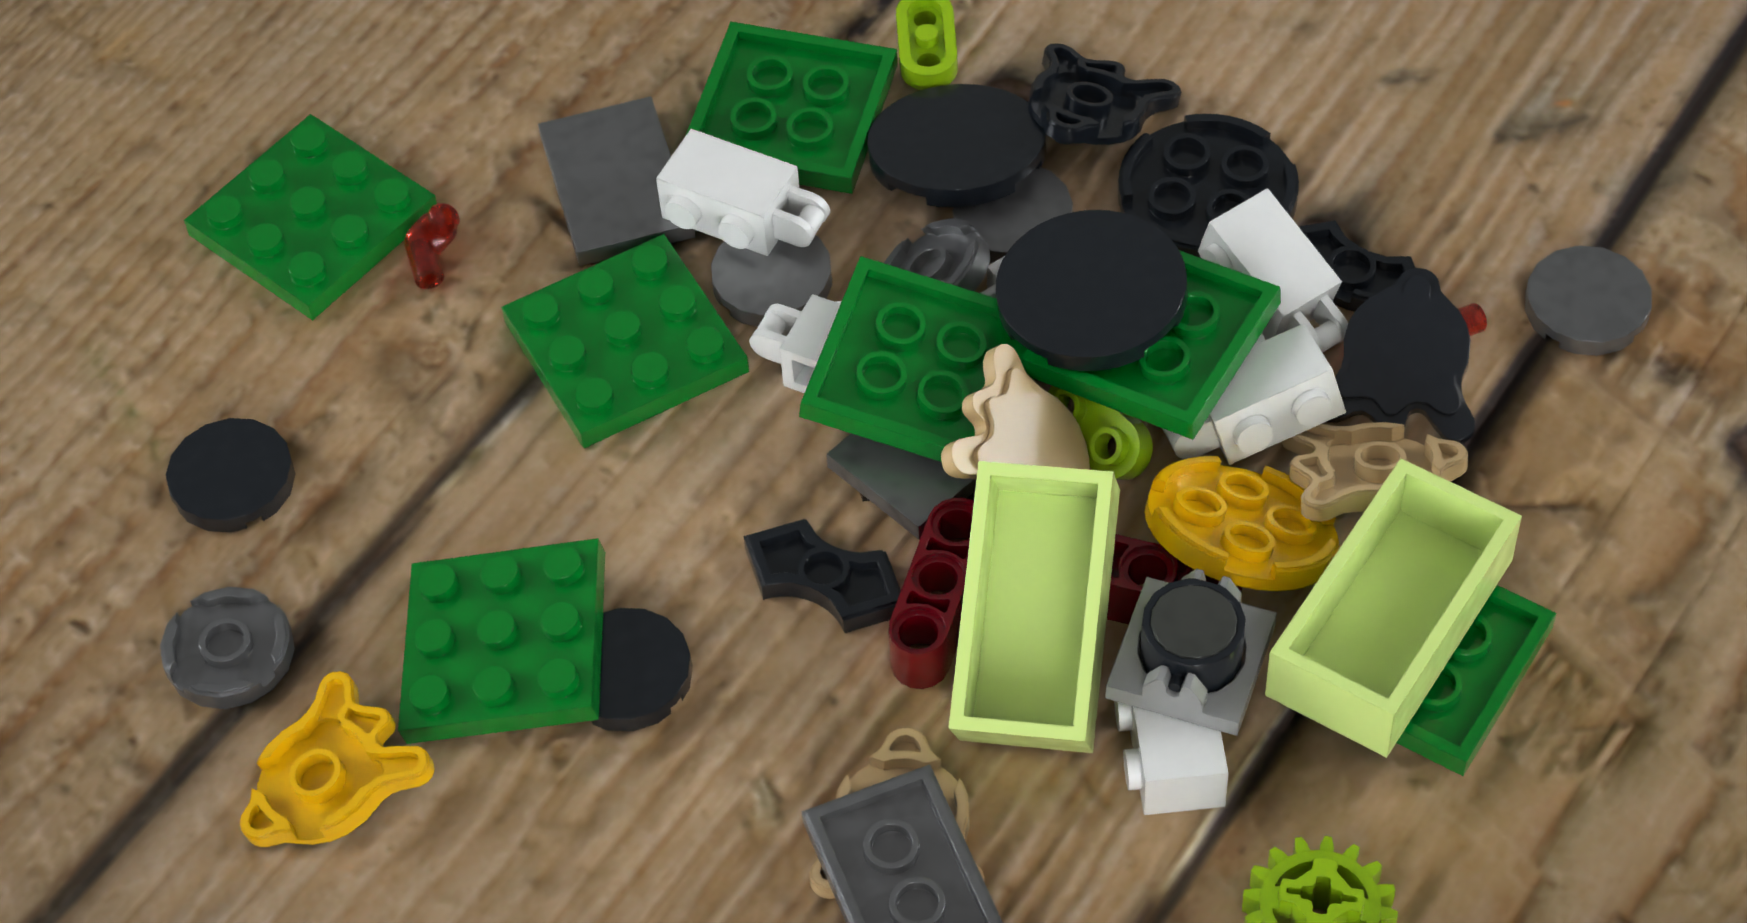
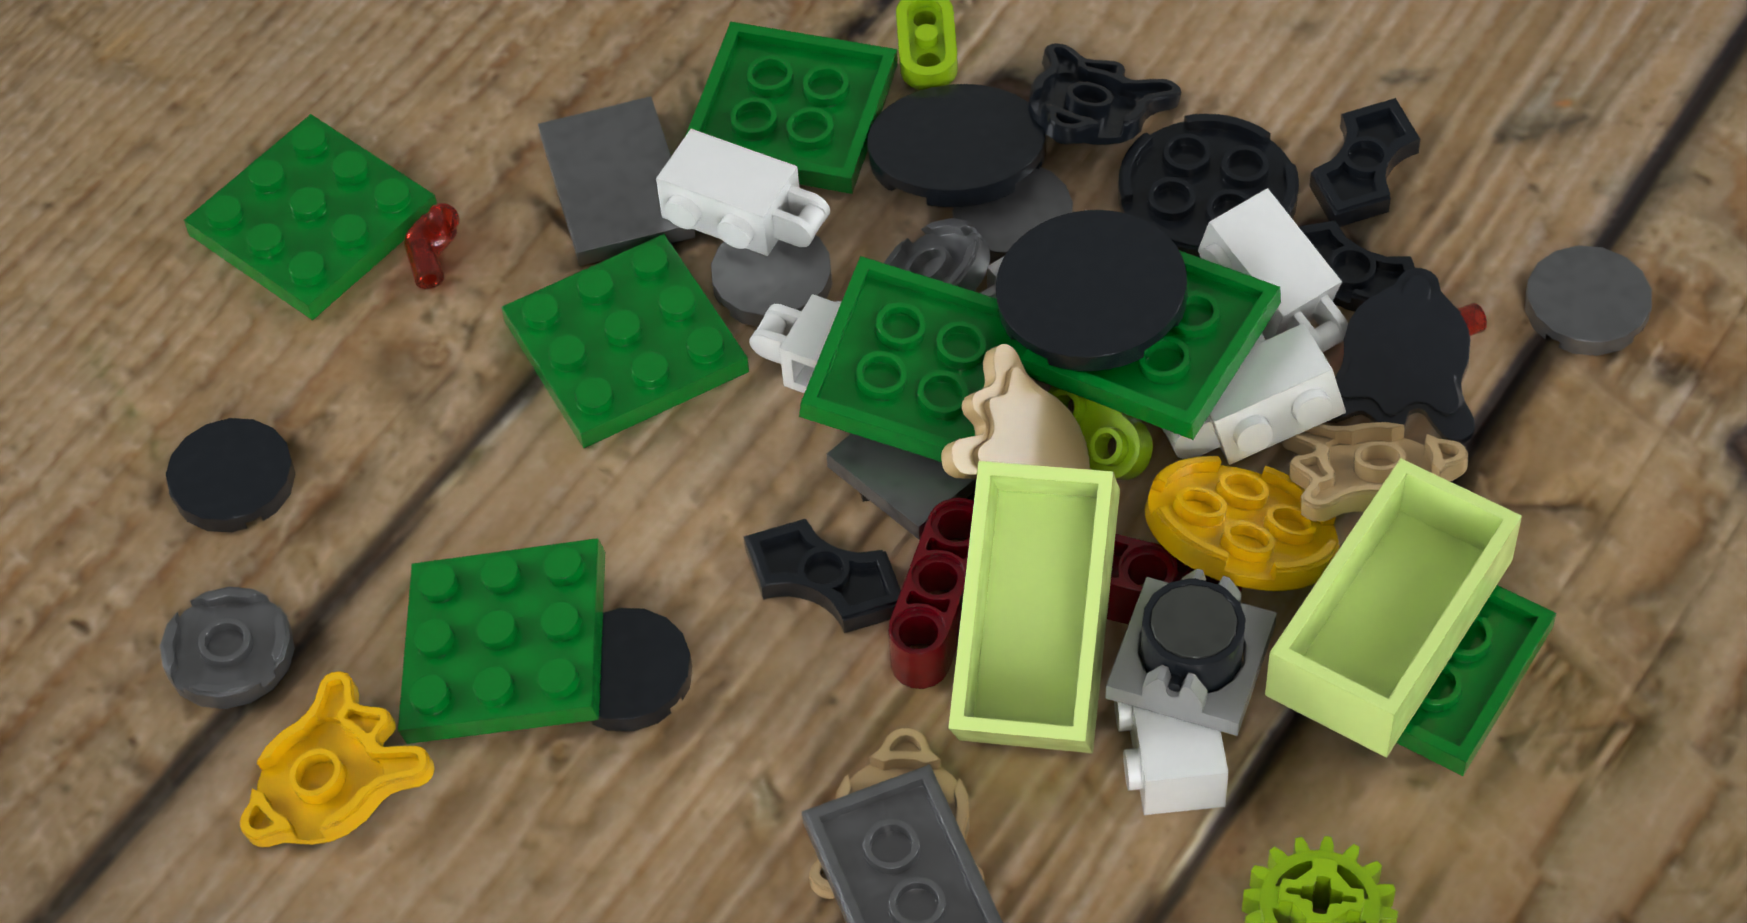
none -> black tile [1309,98,1421,227]

